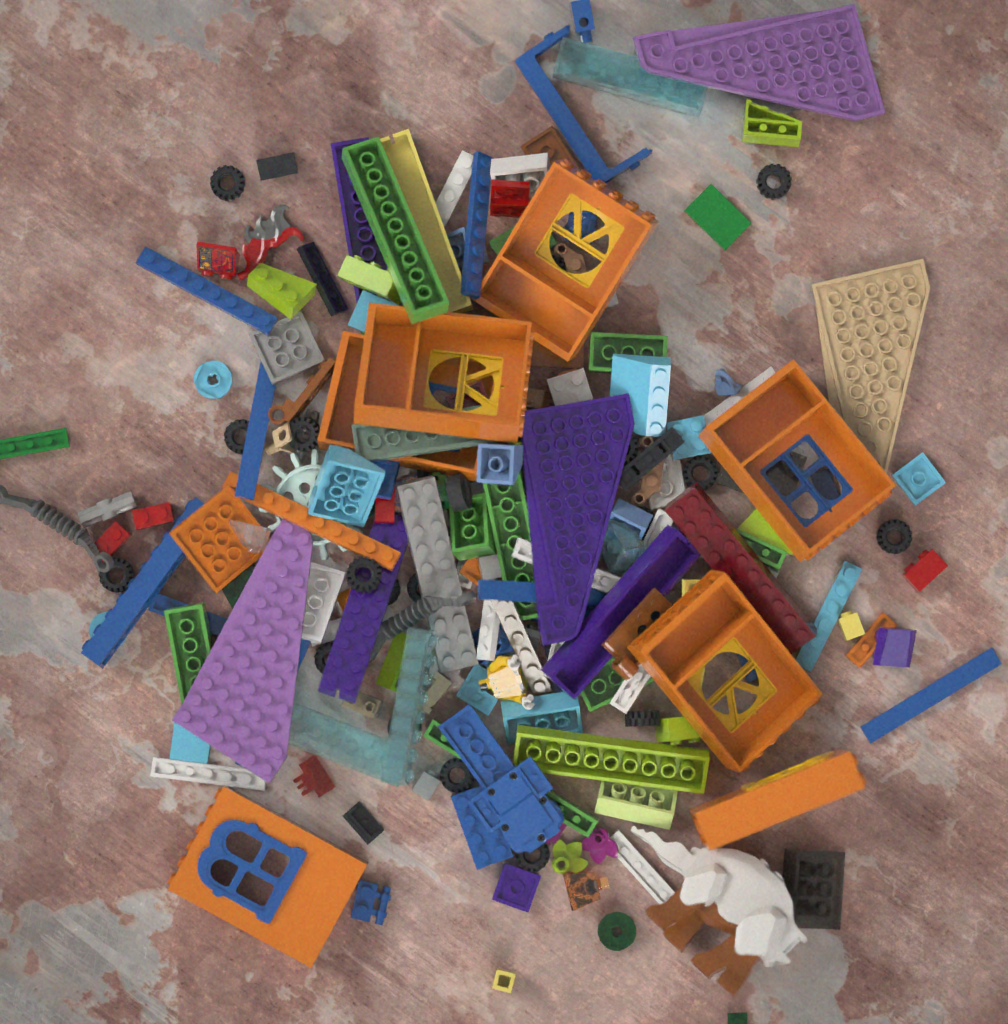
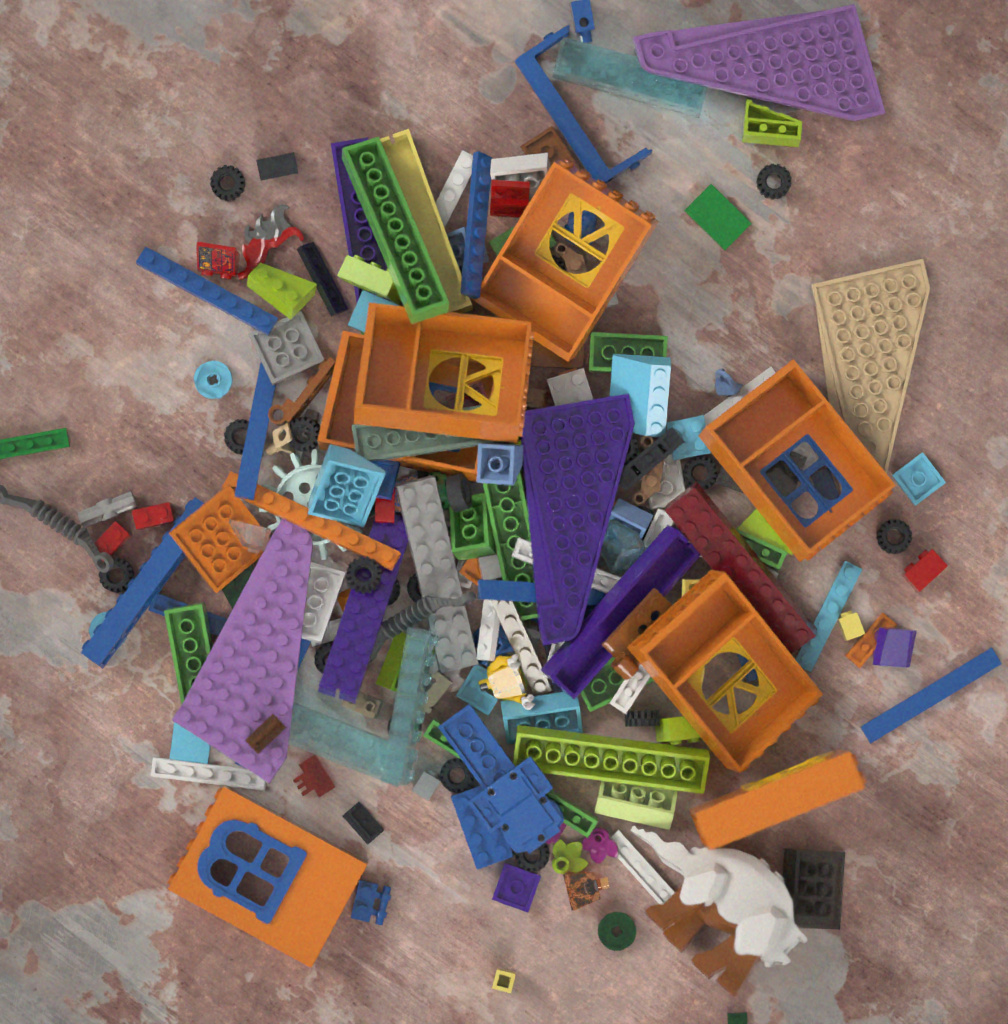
none -> reddish brown hinge [245,714,287,754]

